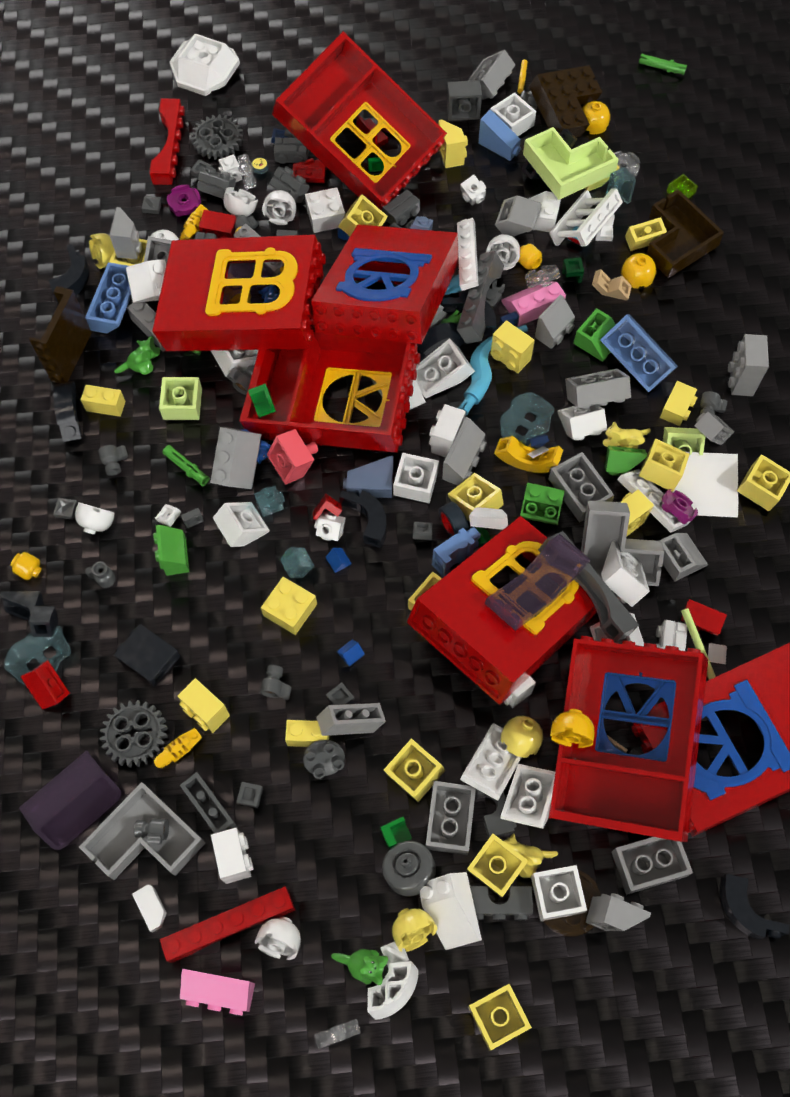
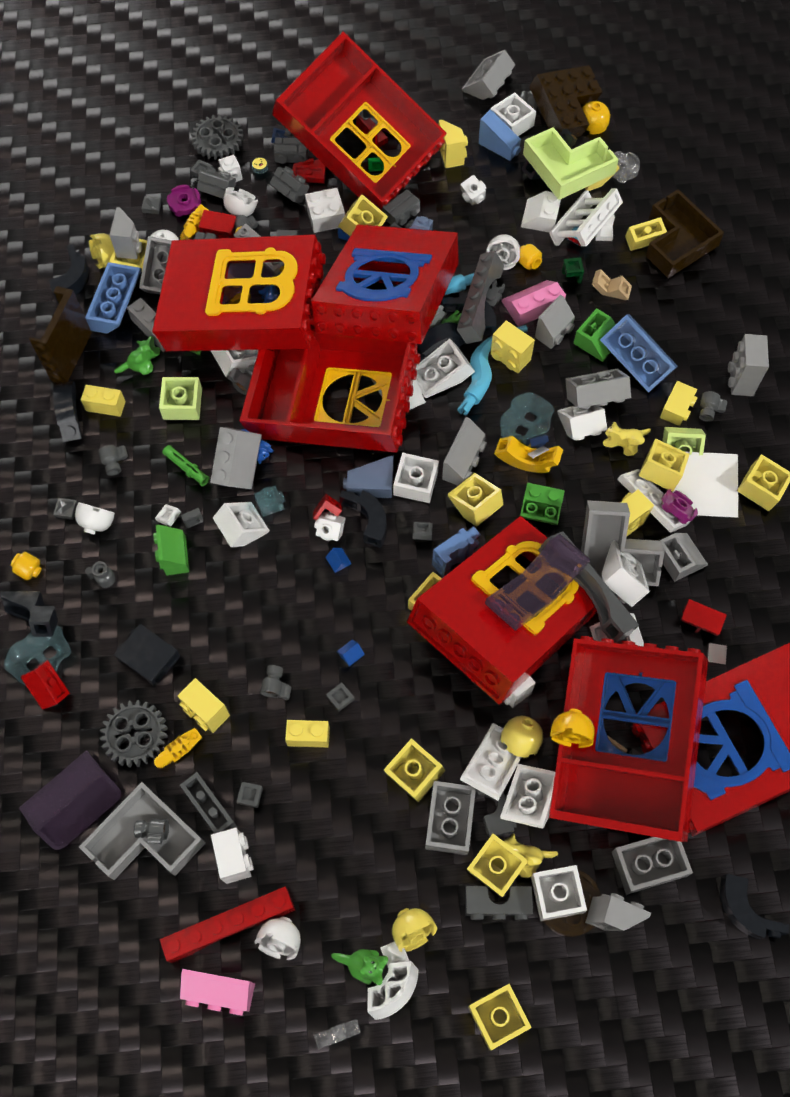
white slope [126,259,166,303] -> none
white piece [132,885,167,933] -> none
red arch [150,98,185,185] -> none
white piece [169,34,240,96] -> none
clear plate [238,154,257,189] -> none
green panel [248,383,276,417] -> none
light yellow brick [261,577,317,635] -> none
white cylinder [262,190,296,225] -> none
coral brick [267,429,318,485] -> none
clear light blue brick [280,547,314,578] -> none
dark grey dish [303,740,345,779] -> none
light grey brick [317,703,386,736] -> none
green panel [380,816,412,850] -> none
dark grey wheel [382,841,436,896] -> none
white slope [420,872,482,950] -> none
white brick [429,404,466,457] -> none
black wheel [438,502,469,537] -> none
dark grey brick [447,80,482,121] -> none
white plate [457,218,479,291] -> none
white piece [469,507,508,530] -> none
green slope [476,527,491,548] -> none
light grey slope [495,195,542,236] -> none
dark blue tile [499,312,519,327] -> none
yellow piece [517,60,528,94] -> none
clear plate [525,265,561,288] -> none
light grey brick [548,452,615,523] -> none
bright green slope [605,446,647,475] -> none
clear light blue panel [606,167,636,204] -> none
yellow cylinder [621,253,656,289] -> none
bright green pin [639,53,687,76] -> none
white brick [656,620,688,651] -> none
clear neon green piece [667,174,698,198] -> none
yellowish green bar [681,608,716,680] -> none
light grey brick [694,412,735,445] -> none

